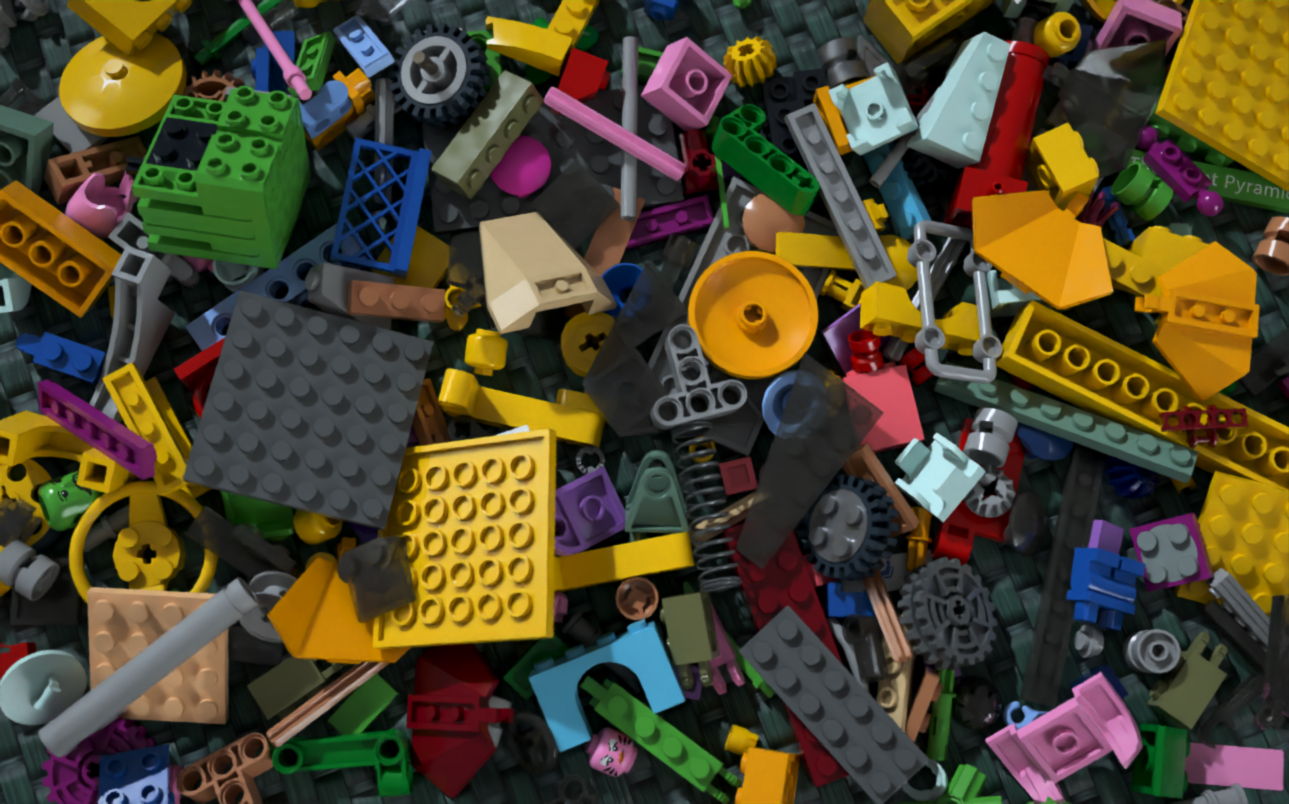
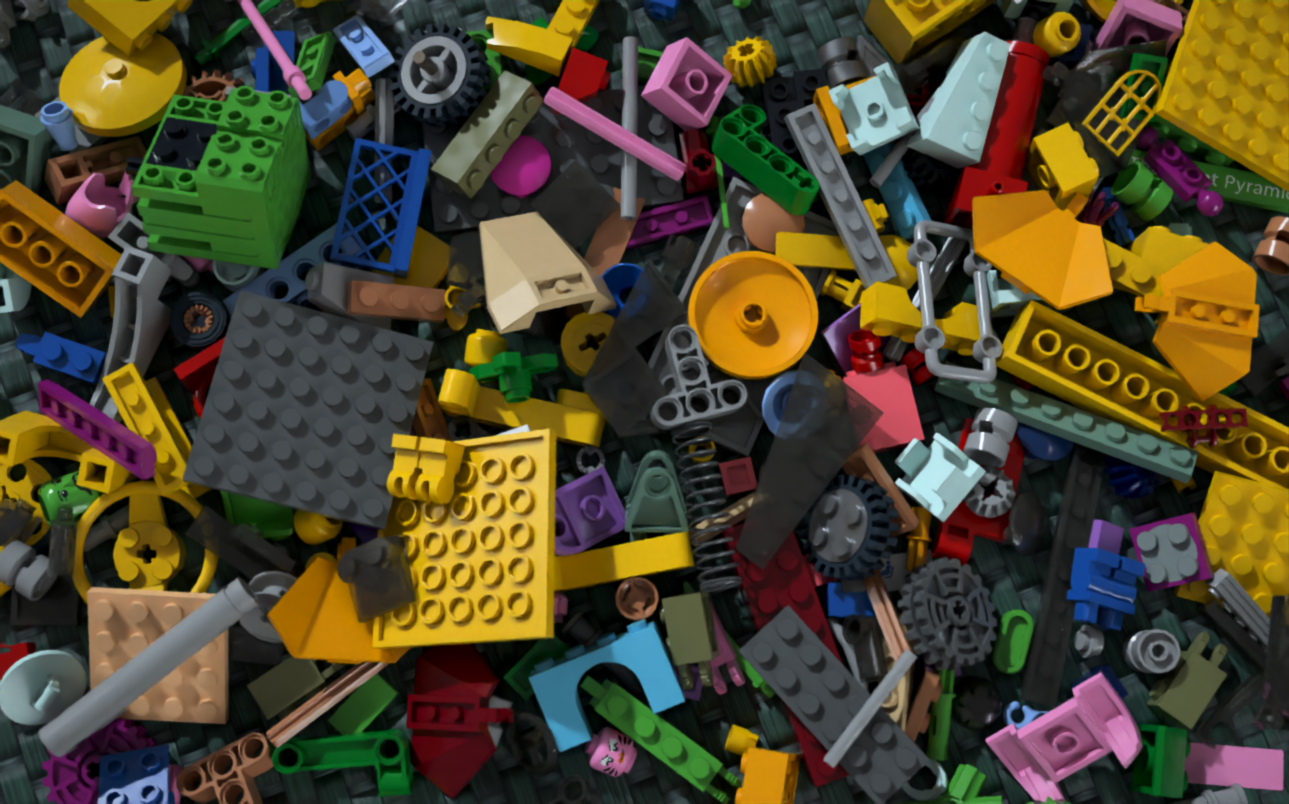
none -> light blue cone [40,101,78,151]
none -> clear smoke cylinder [47,508,78,575]
none -> black bush [170,292,230,350]
none -> yellow legs [387,434,465,504]
none -> green plant [469,352,558,403]
none -> light grey bar [823,649,917,768]
none -> bright green tile [991,609,1035,674]
none -> yellow window [1081,70,1163,157]
none -> green plate [1120,53,1168,122]

